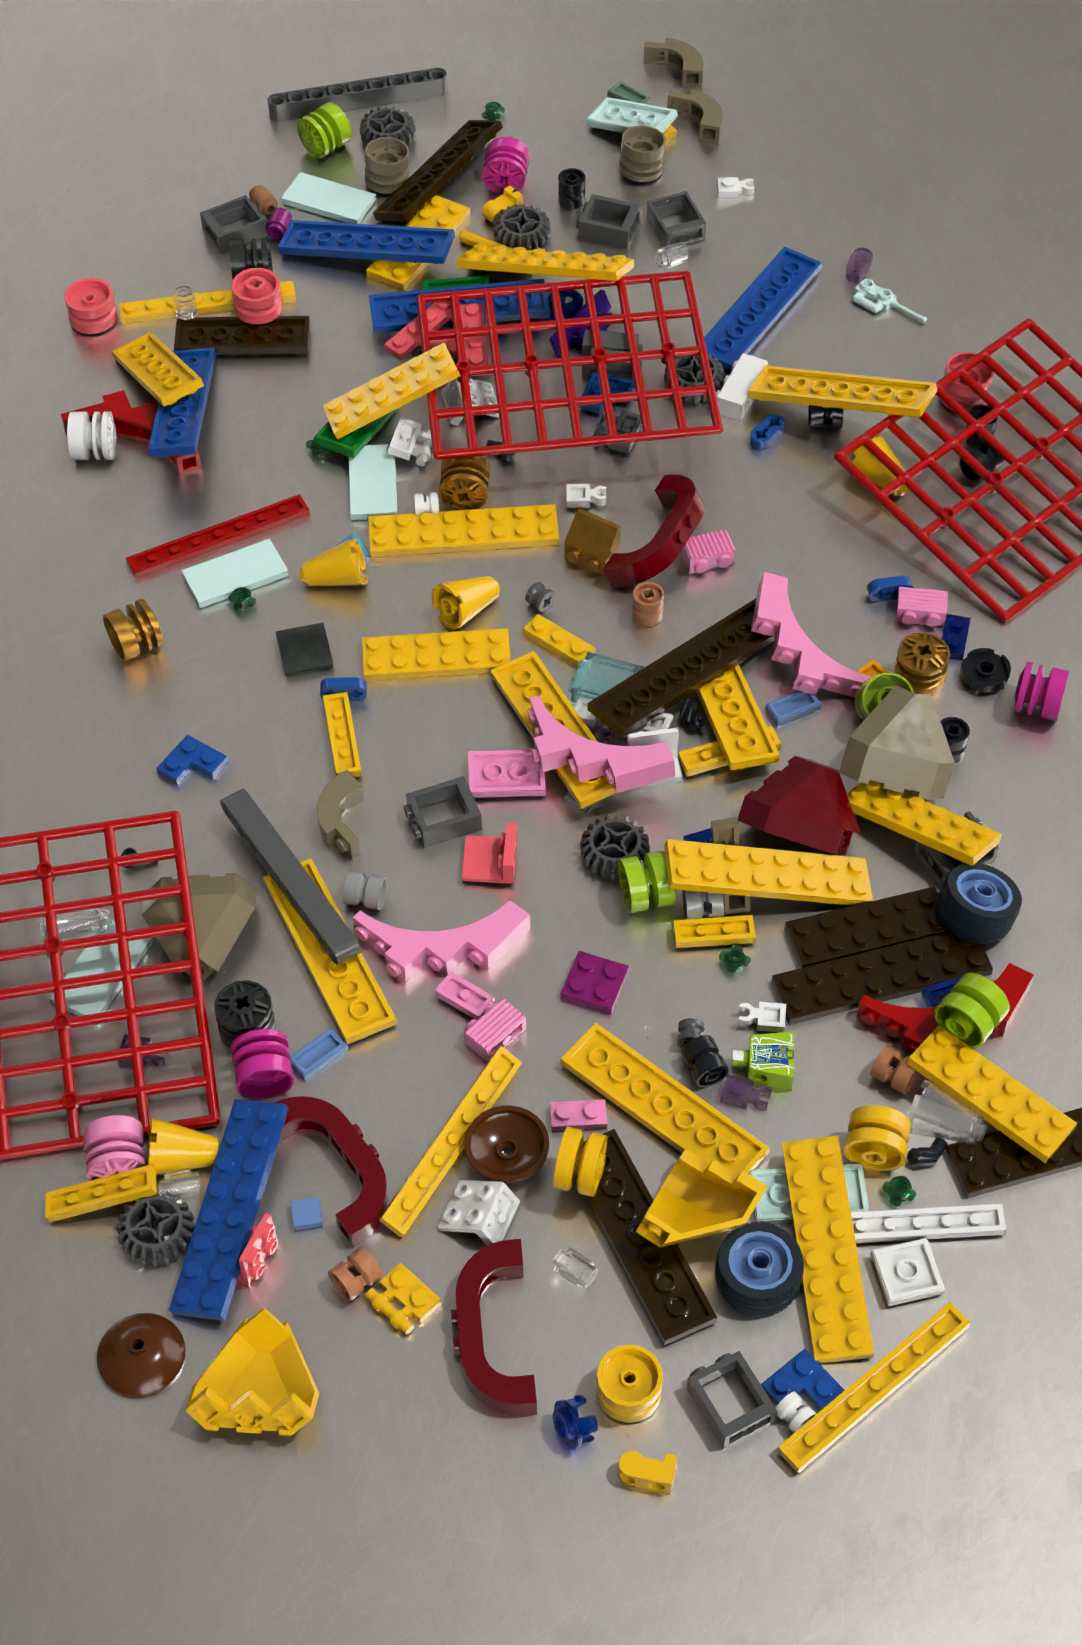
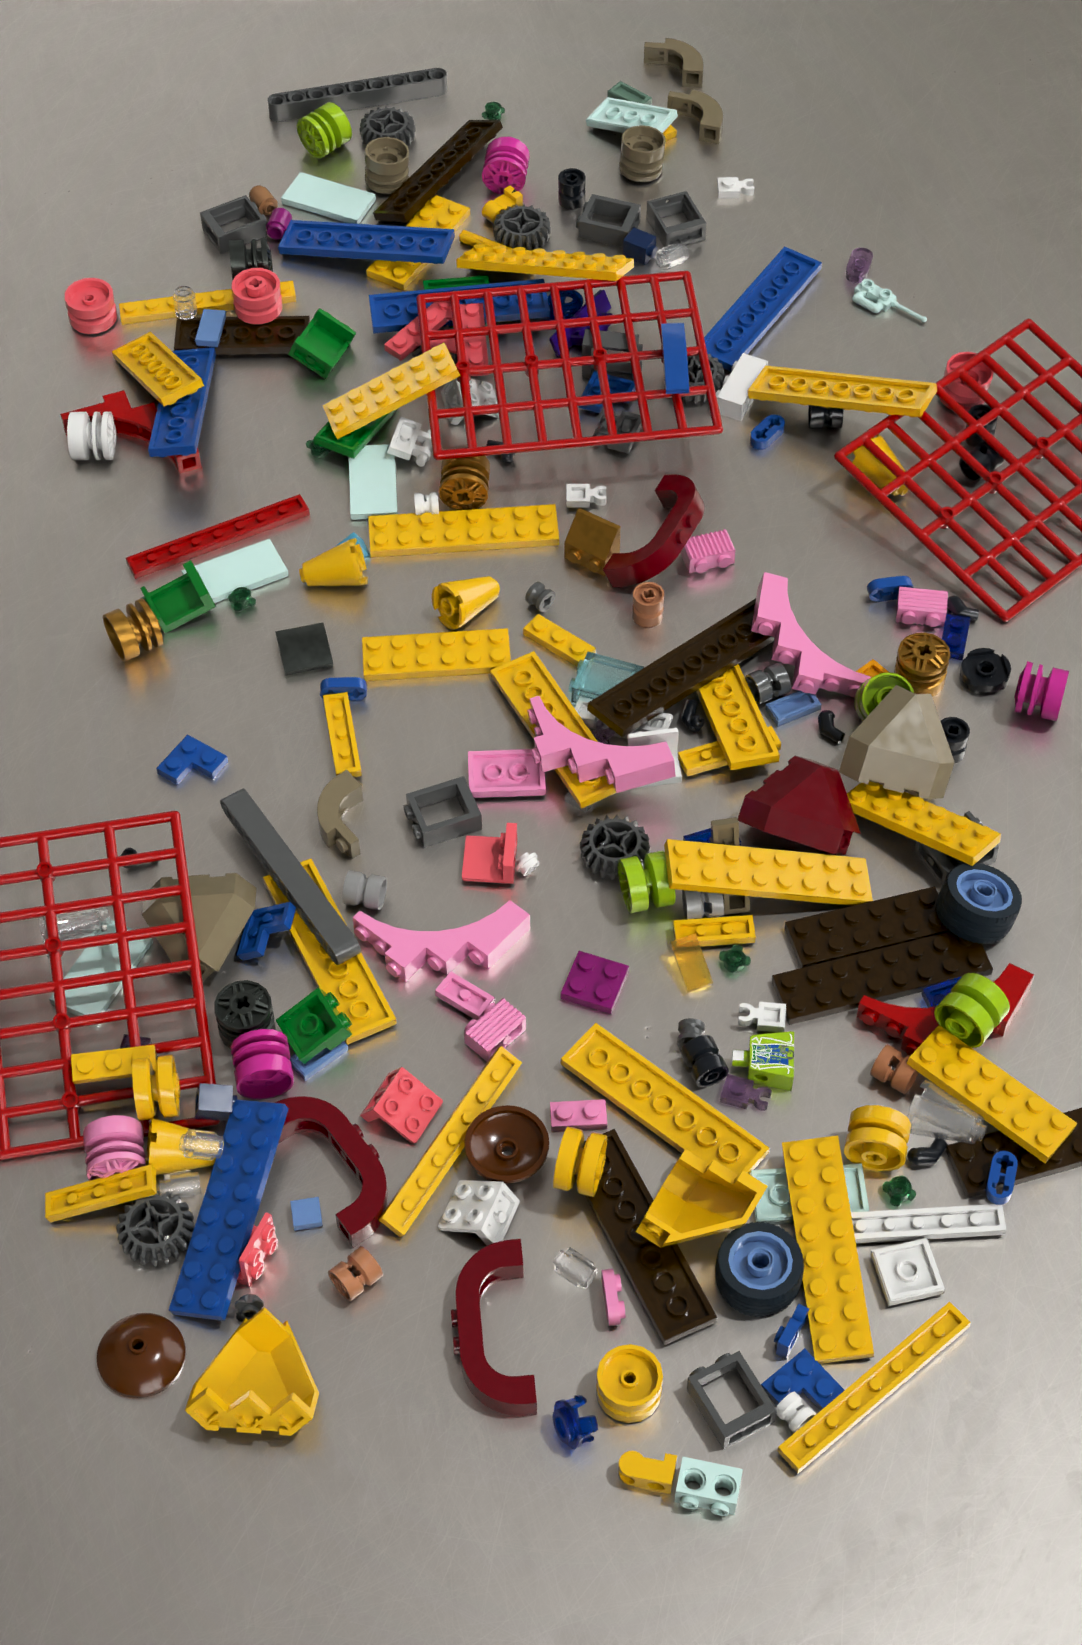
yellow plate [365,1262,442,1335] -> none
none -> yellow plate [71,1045,157,1084]
none -> yellow wheel [132,1055,180,1121]
none -> green panel [140,560,216,634]
none -> clear brick [179,1129,224,1161]
none -> medium blue tile [195,309,226,347]
none -> brick [195,1083,237,1121]
none -> dark grey plate [235,1294,264,1321]
none -> blue plate [237,902,296,961]
none -> green plate [276,987,352,1064]
none -> green panel [288,308,356,379]
none -> coral bracket [360,1067,443,1144]
none -> white plate [515,852,540,876]
none -> bright pink plate [601,1269,626,1326]
none -> dark blue brick [623,228,658,265]
none -> blue slope [661,323,689,394]
none -> clear yellow tile [670,933,713,993]
none -> light aqua brick [675,1457,743,1516]
none -> dark grey wheel [745,663,791,705]
none -> blue plate [774,1304,809,1359]
none -> black arm [818,710,845,744]
none -> black arm [947,596,979,621]
none -> blue beam [986,1151,1018,1205]

